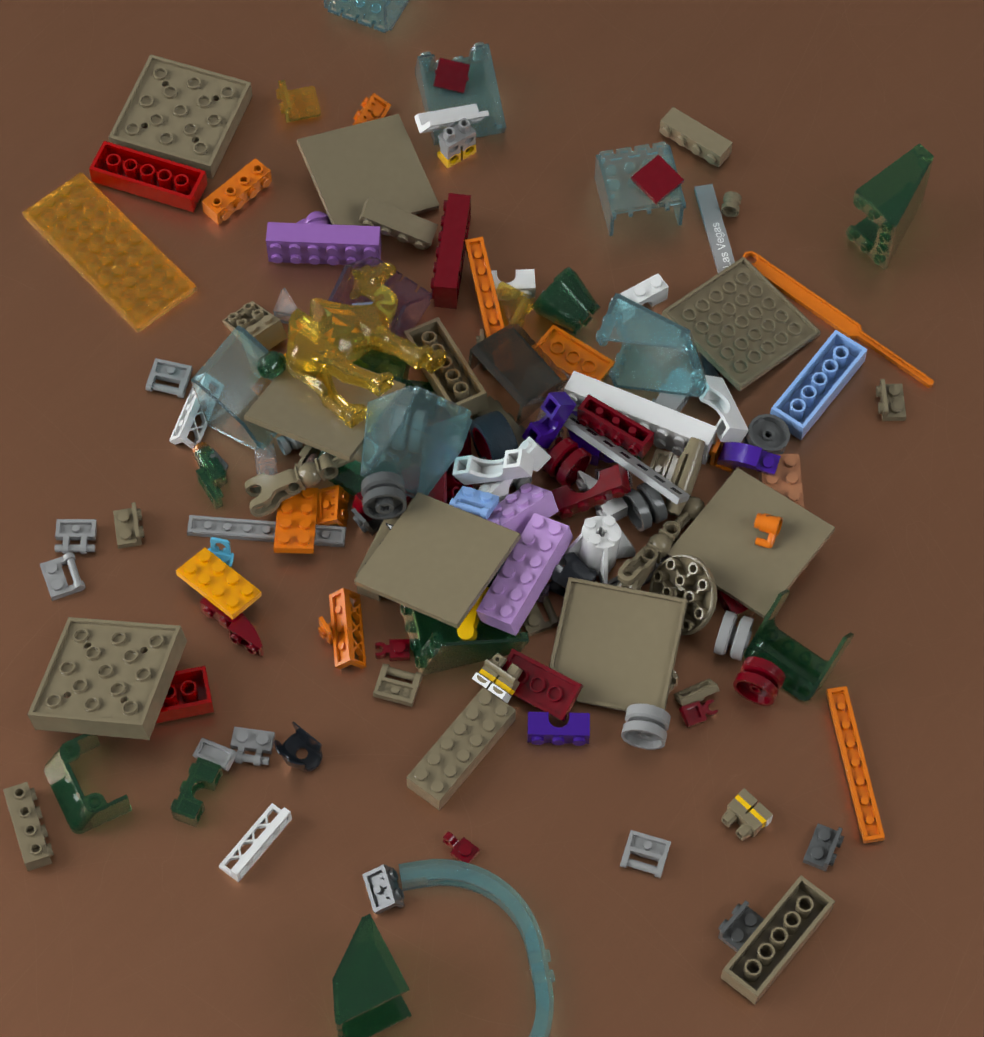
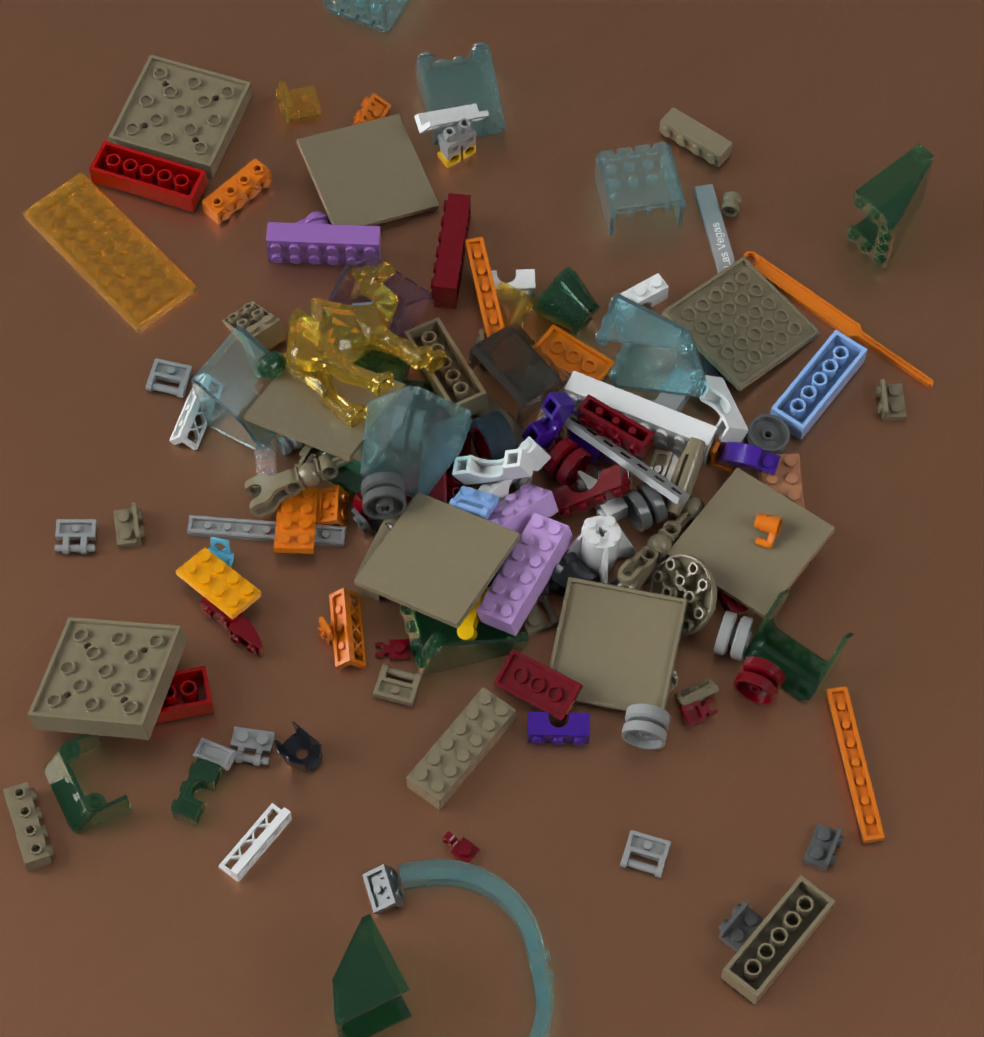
light grey plate [40,552,86,601] -> none
clear green plate [192,442,228,509] -> none
clear slope [273,288,303,327] -> none
dark tan brick [358,197,438,250] -> none
dark red piece [433,58,470,94] -> none
dark tan hips [472,653,523,703] -> none
dark red tile [631,154,684,205] -> none
dark tan hips [721,788,773,841] -> none

